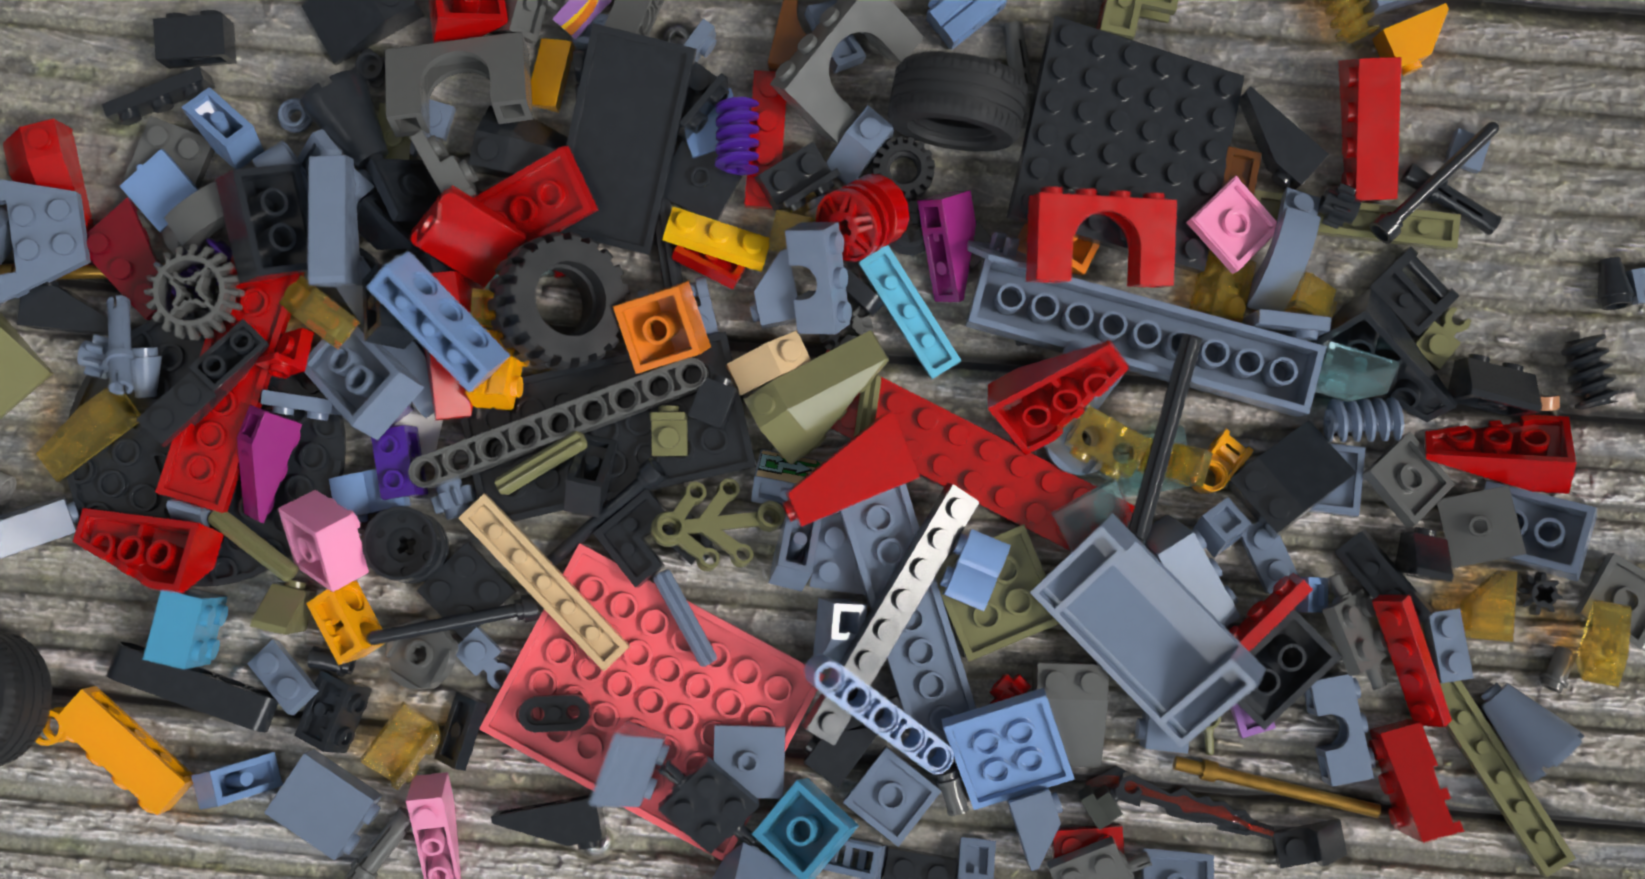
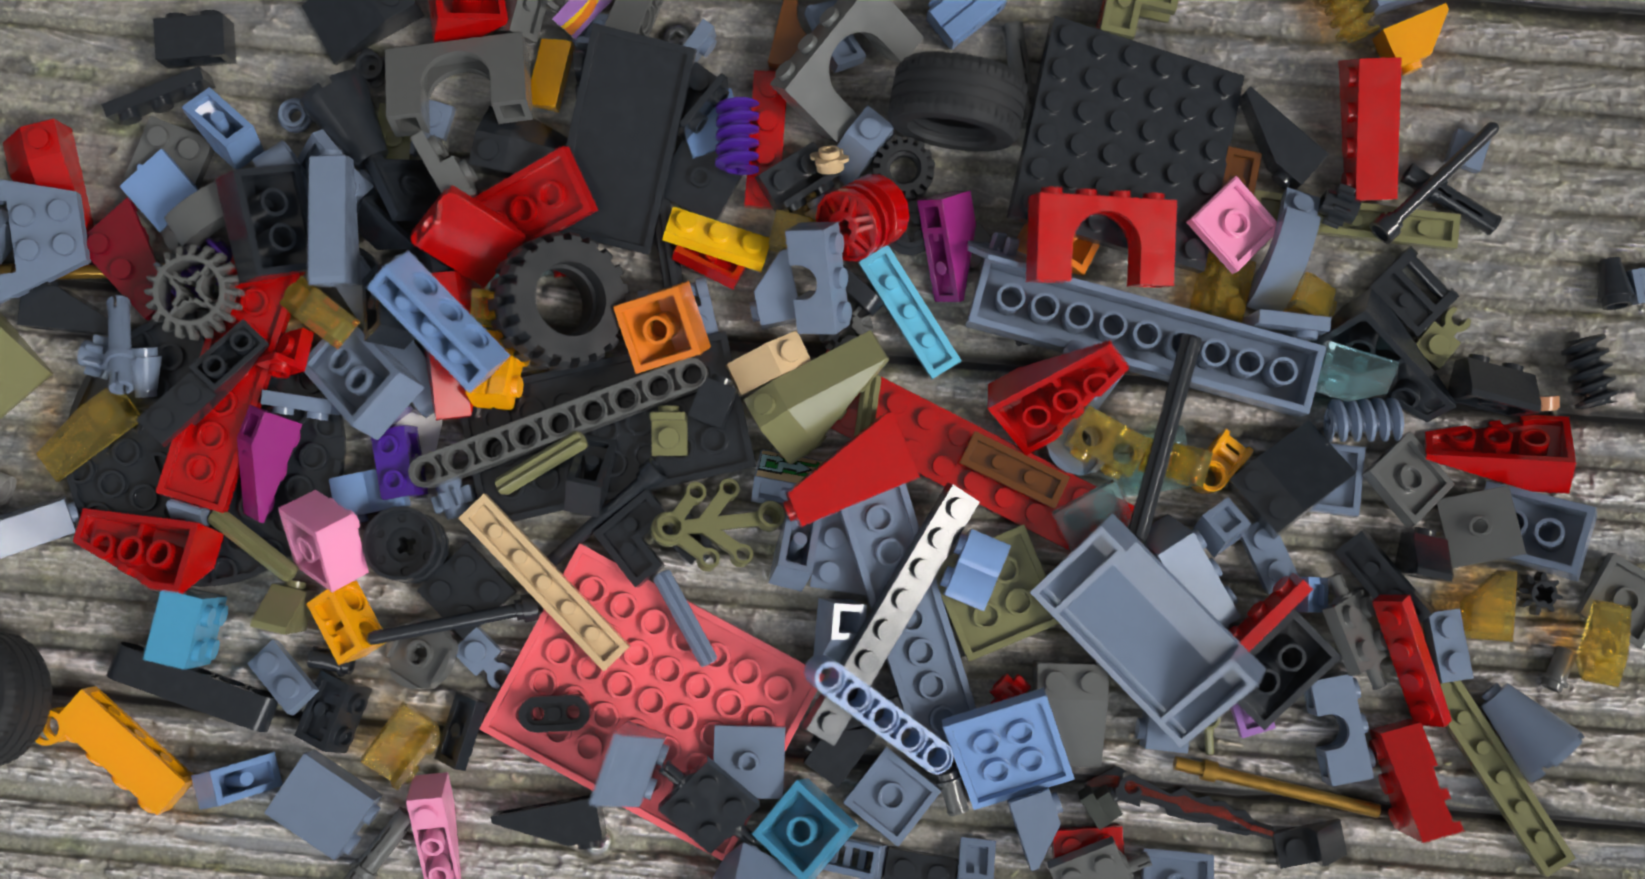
none -> tan plate [810,145,849,175]
none -> reddish brown plate [959,431,1070,509]

